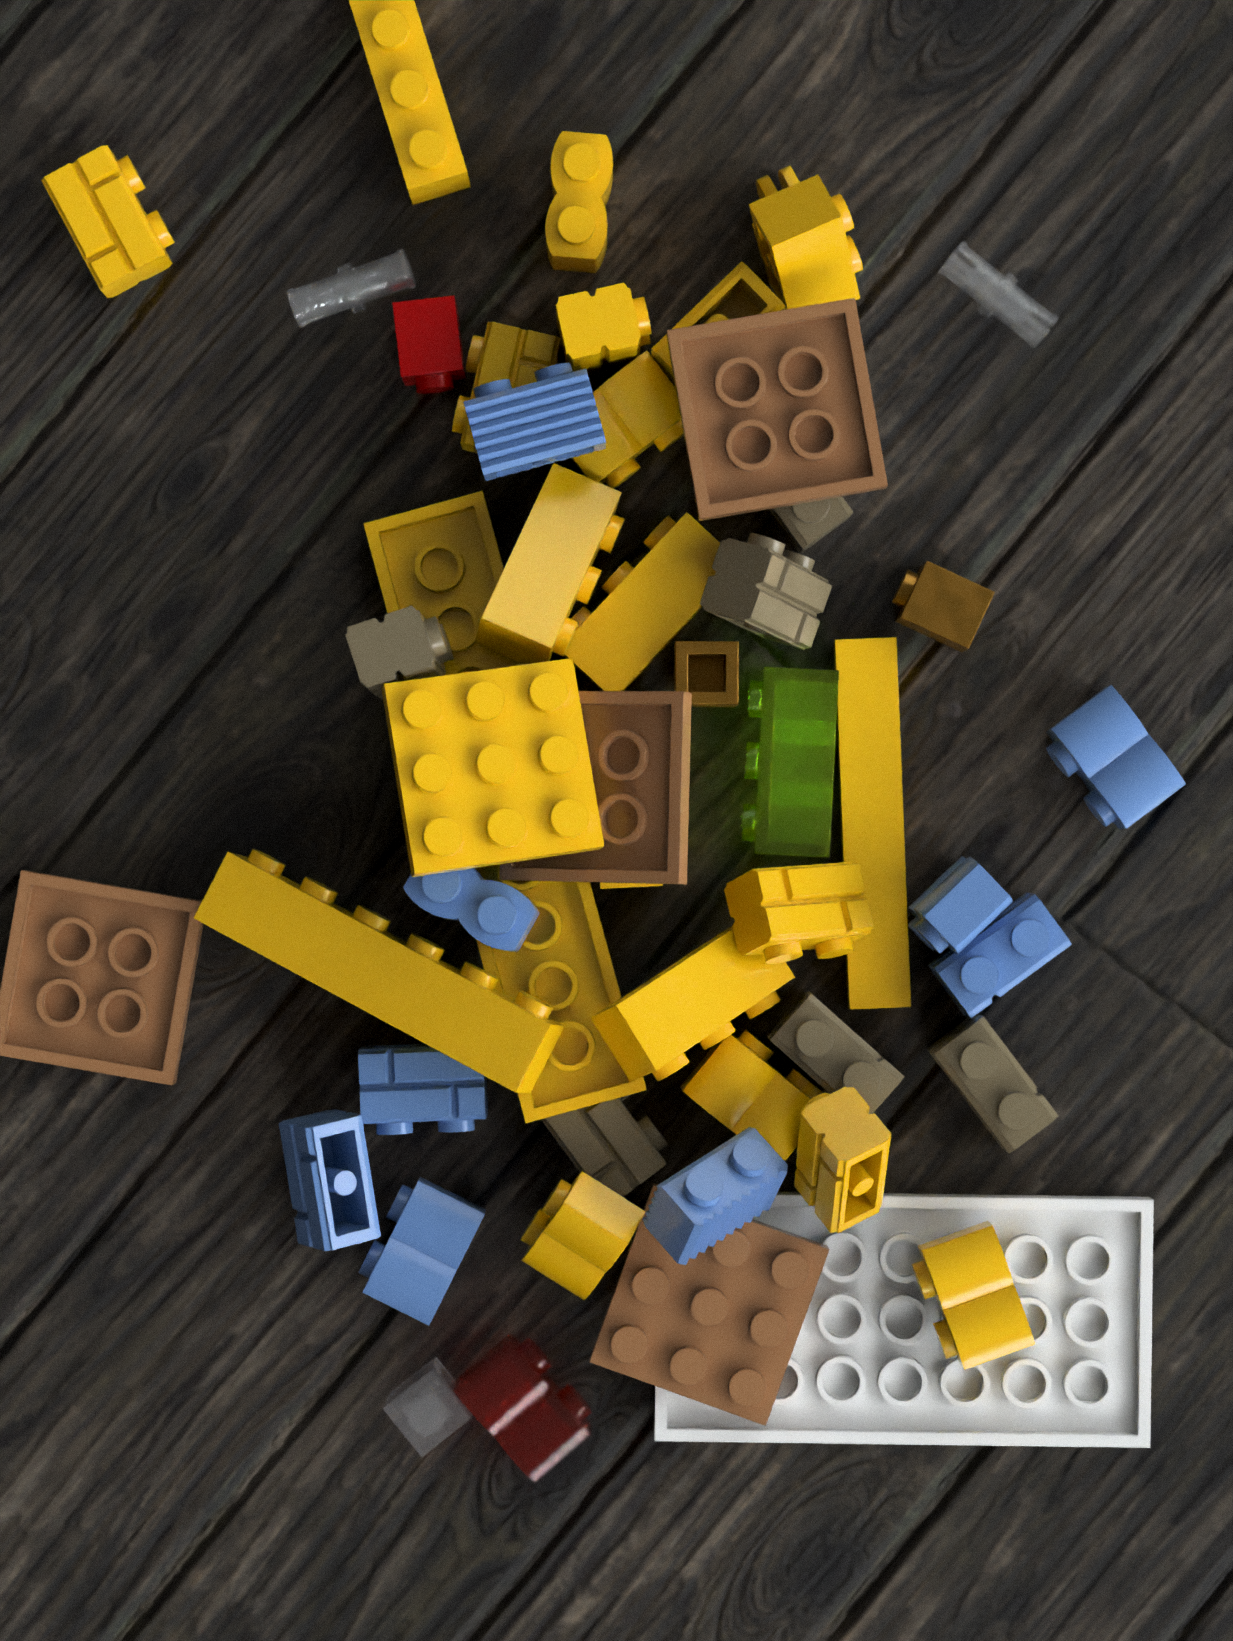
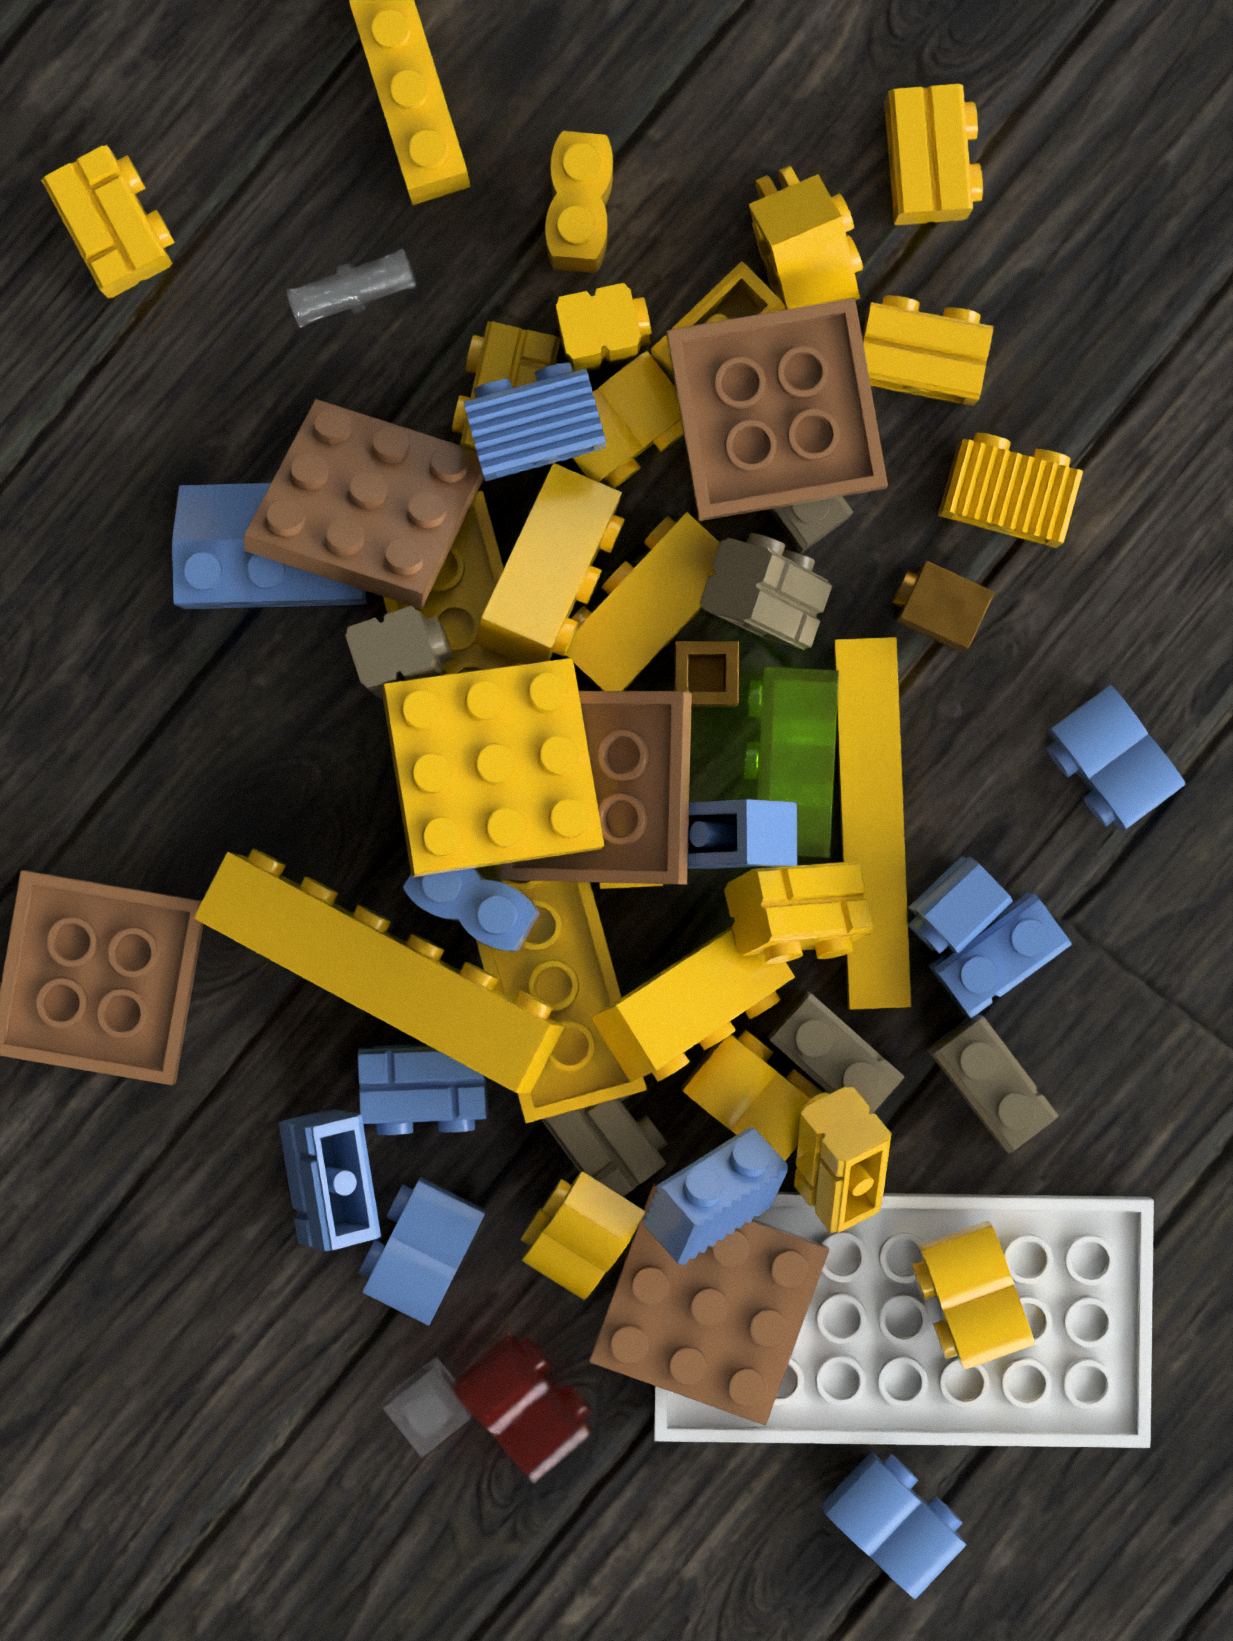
red brick [392,295,466,394] -> none
clear pin [938,240,1059,349] -> none
none -> medium blue slope [172,483,368,609]
none -> medium nougat plate [244,399,484,609]
none -> medium blue brick [687,799,797,869]
none -> medium blue brick [821,1451,966,1599]
none -> yellow brick [862,295,993,406]
none -> yellow brick [884,84,983,226]
none -> yellow brick [938,432,1083,548]

